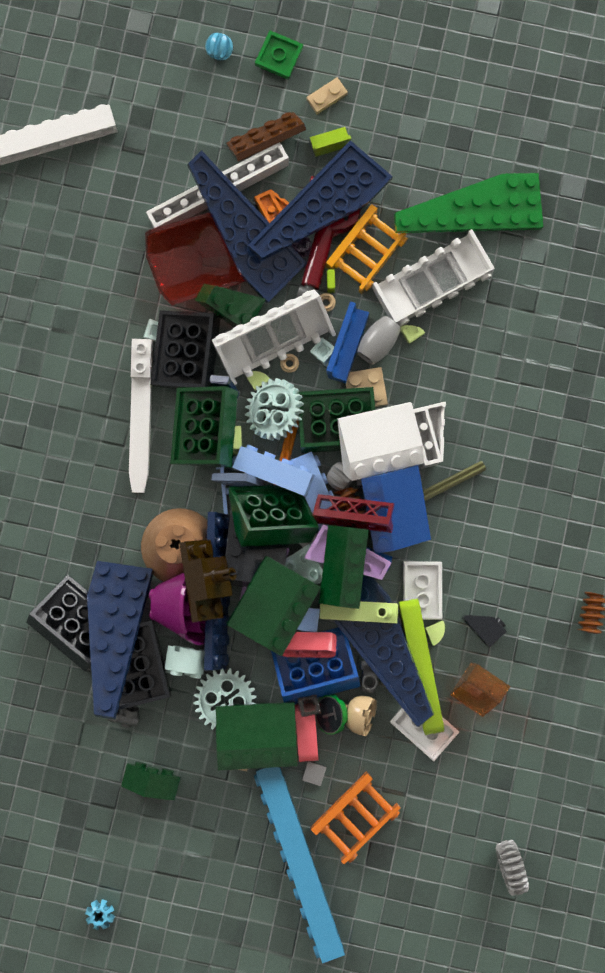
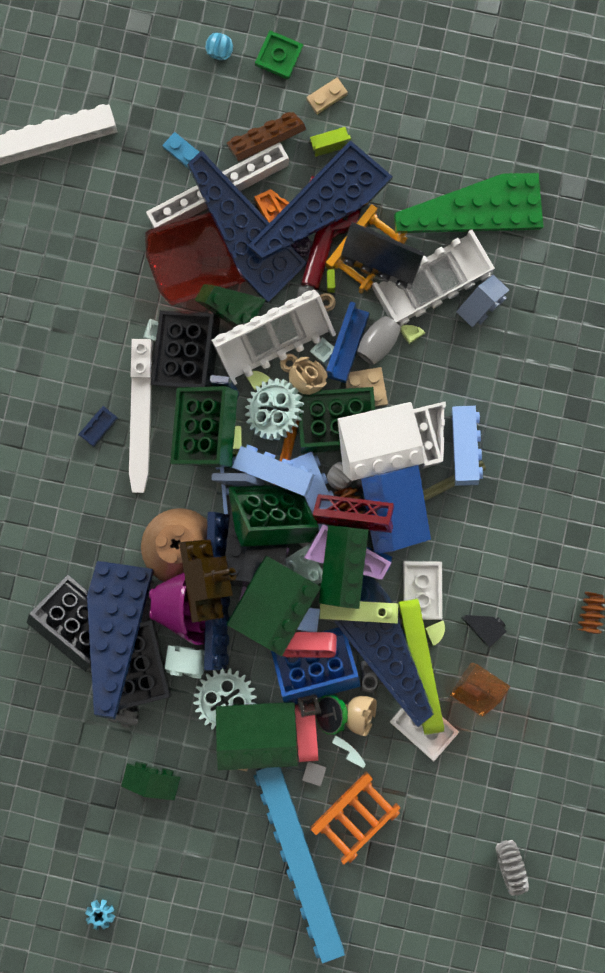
none -> dark blue plate [78,406,118,447]
none -> dark azure plate [162,132,199,169]
none -> tan cylinder [289,357,328,394]
none -> light aqua slope [332,734,366,768]
none -> black slope [341,222,424,290]
none -> light blue brick [452,406,483,486]
none -> sand blue brick [456,275,509,327]

